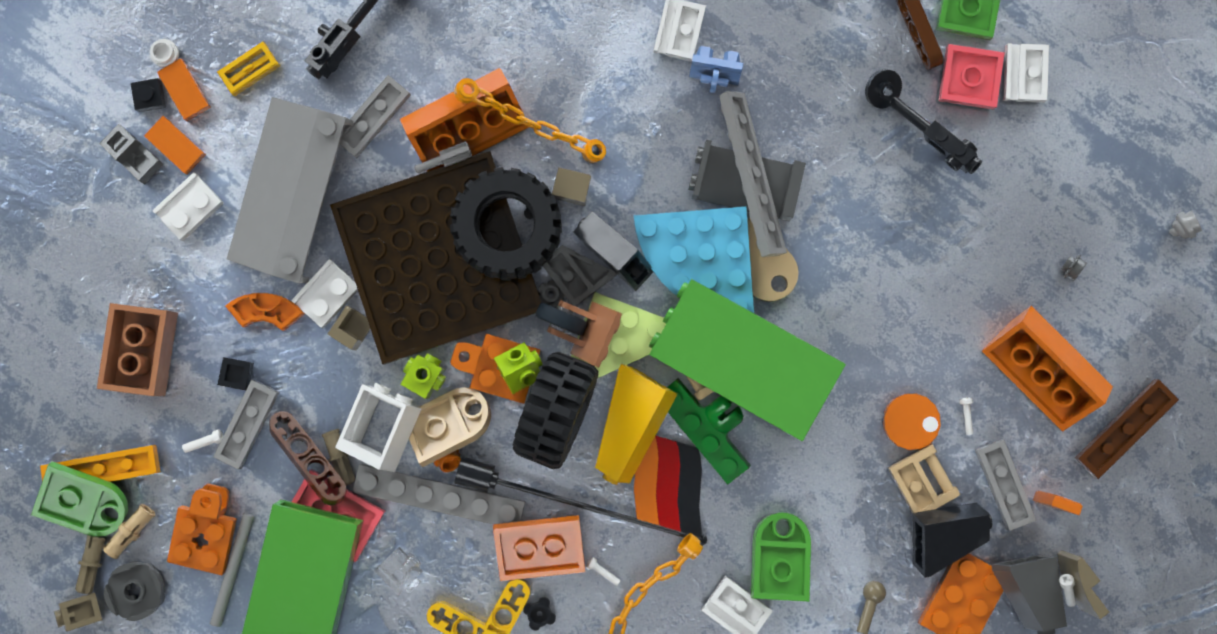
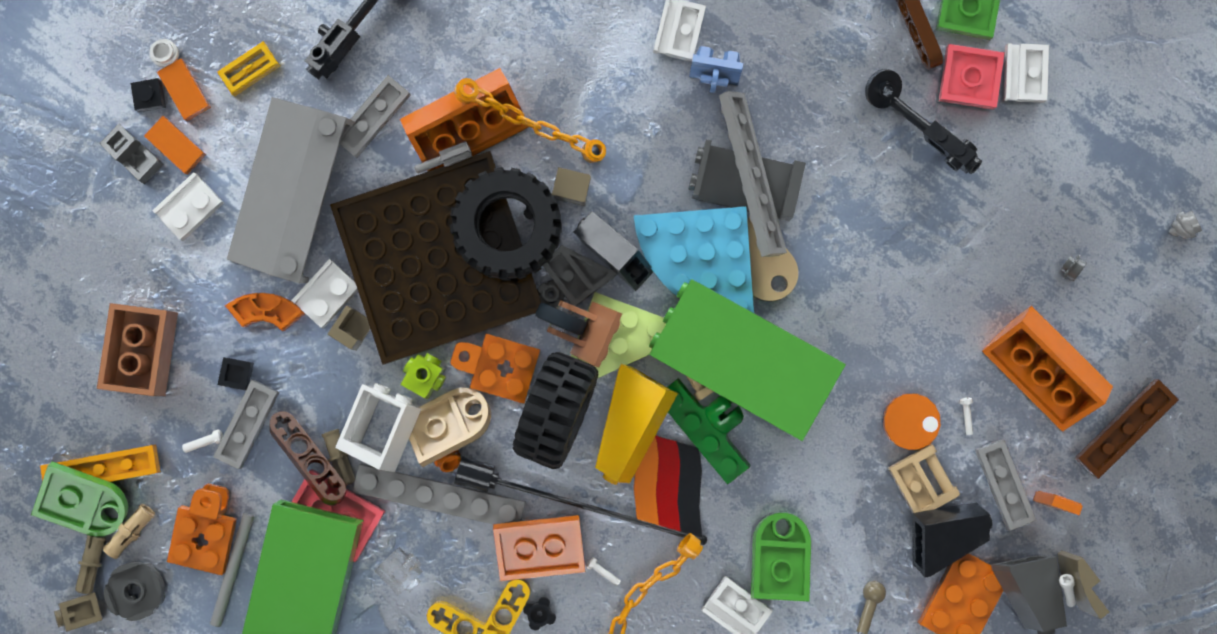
lime brick [494,342,543,394] -> none

